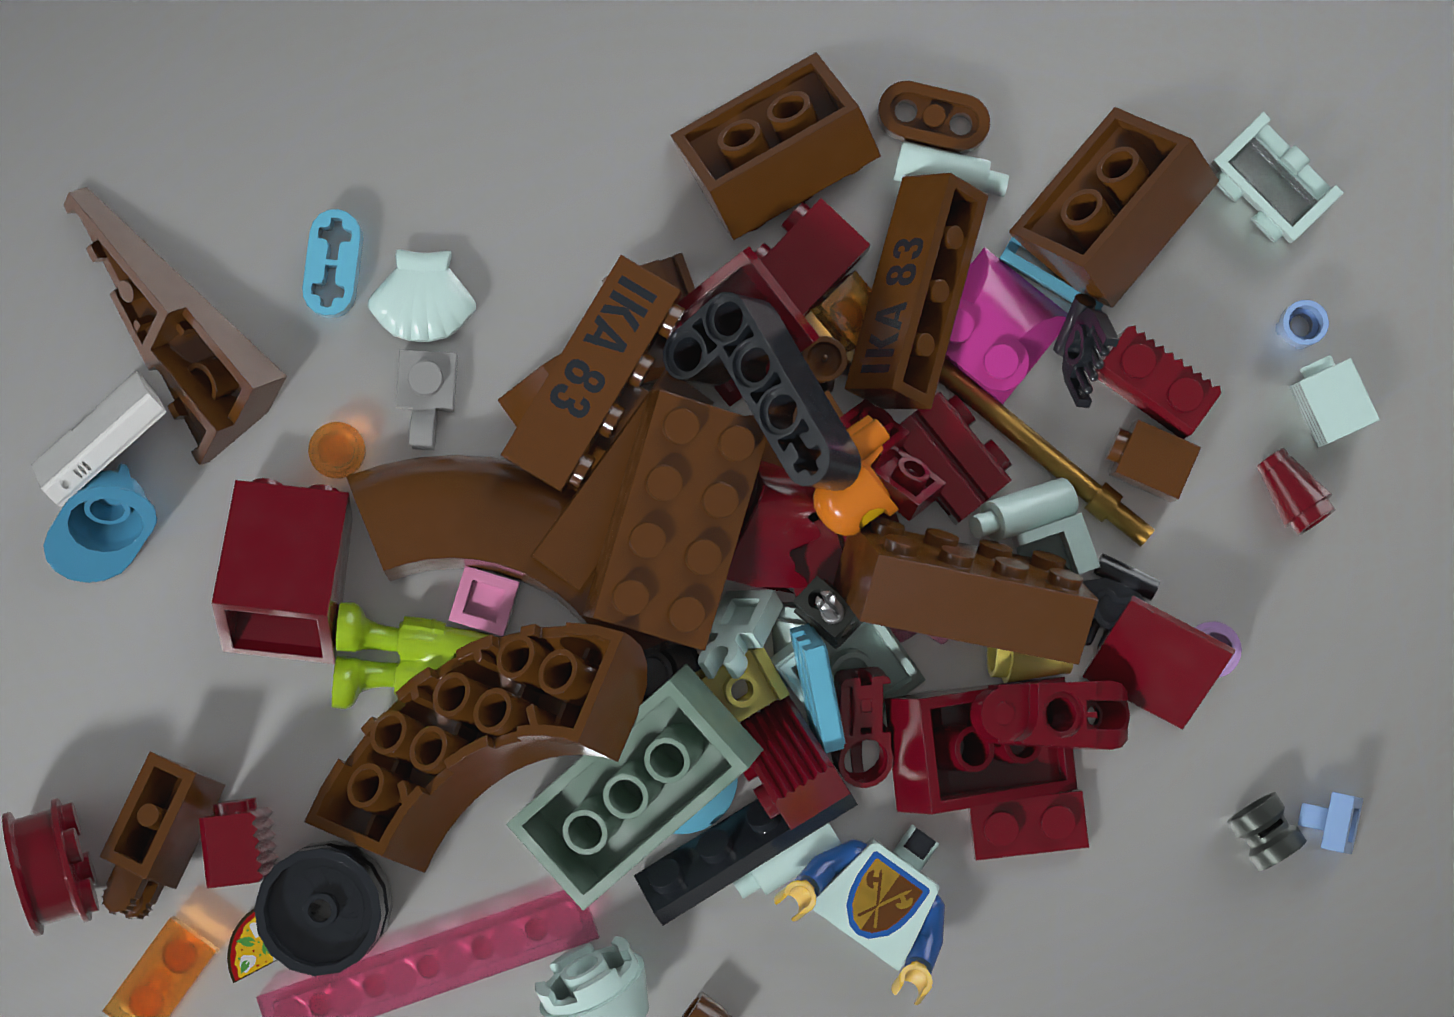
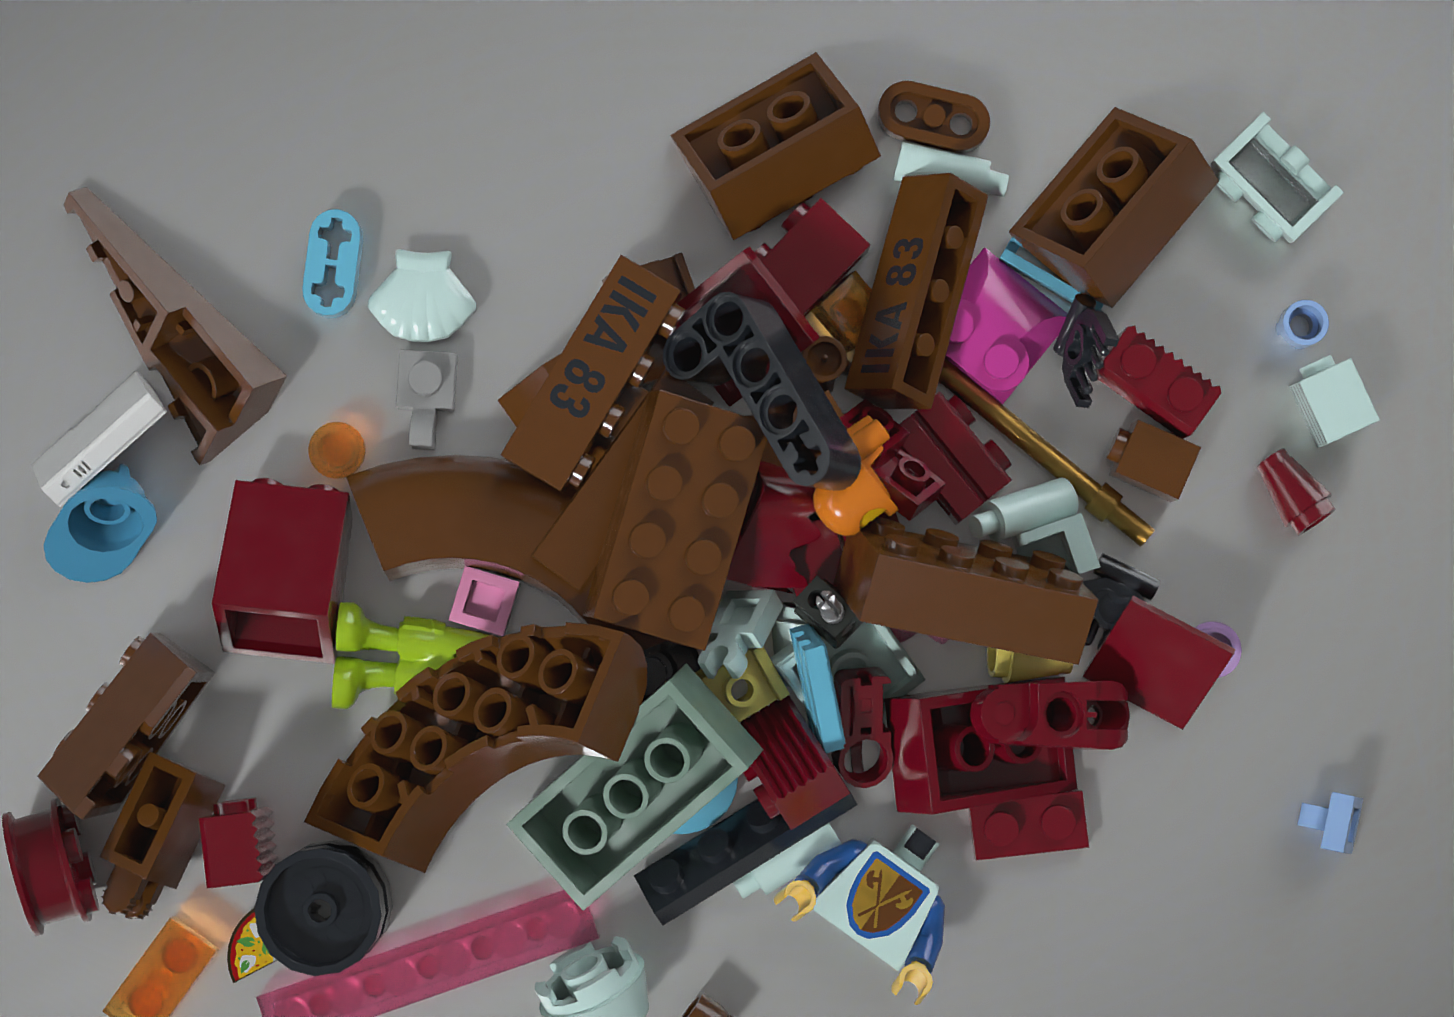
pearl dark grey wheel [1227,792,1307,871] -> none
none -> reddish brown wedge [37,633,215,820]

